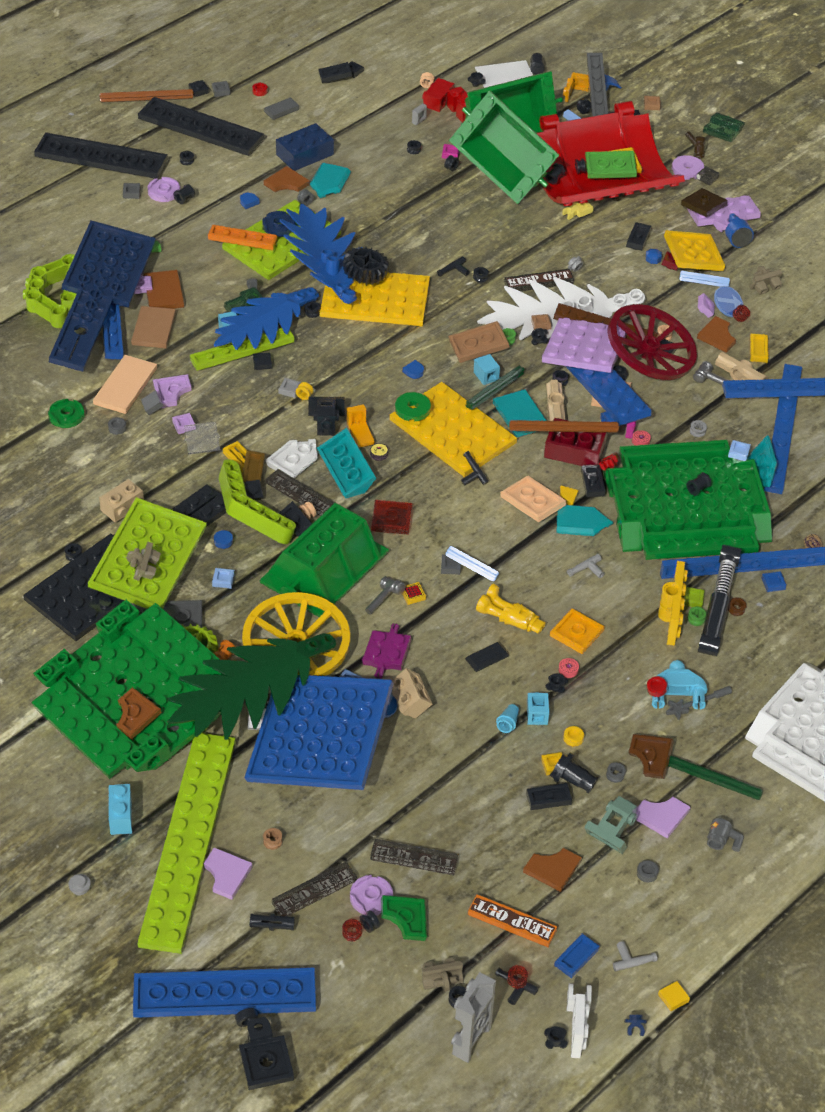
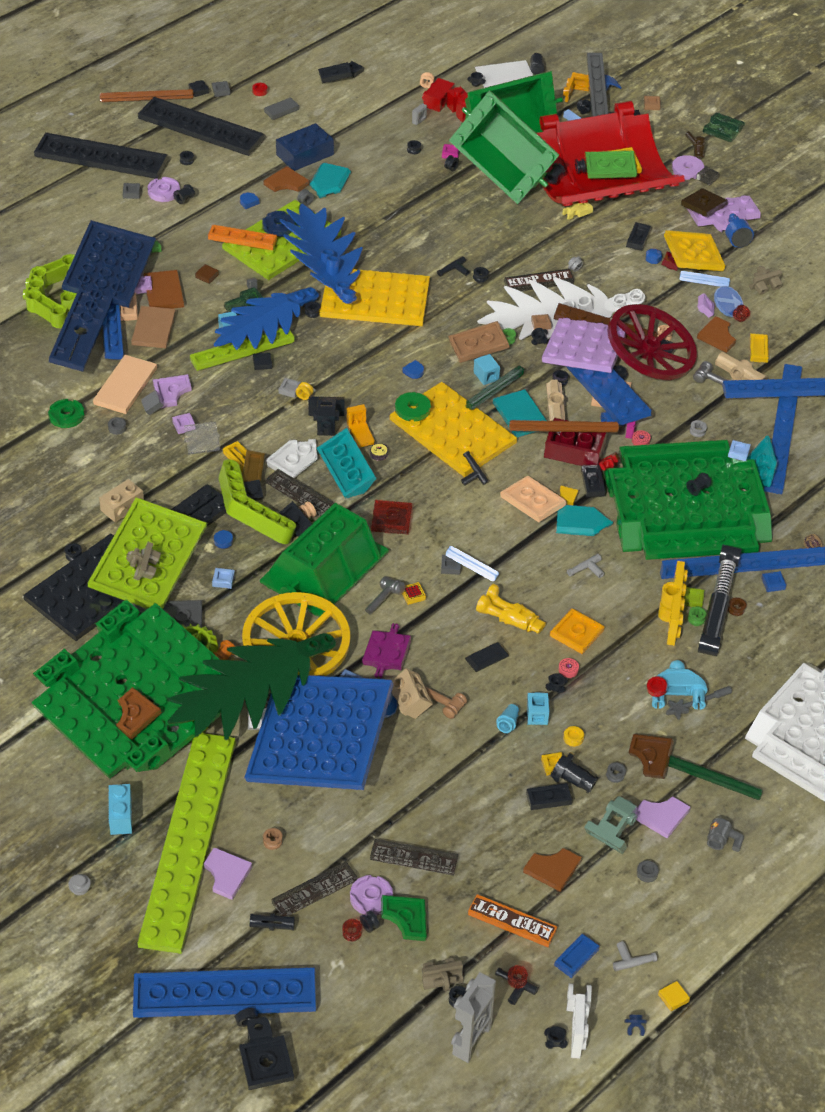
black gear [343,246,389,285] -> none
none -> light nougat tile [119,293,138,321]
none -> reddish brown tile [195,264,219,284]
none -> medium nougat piece [425,686,467,719]

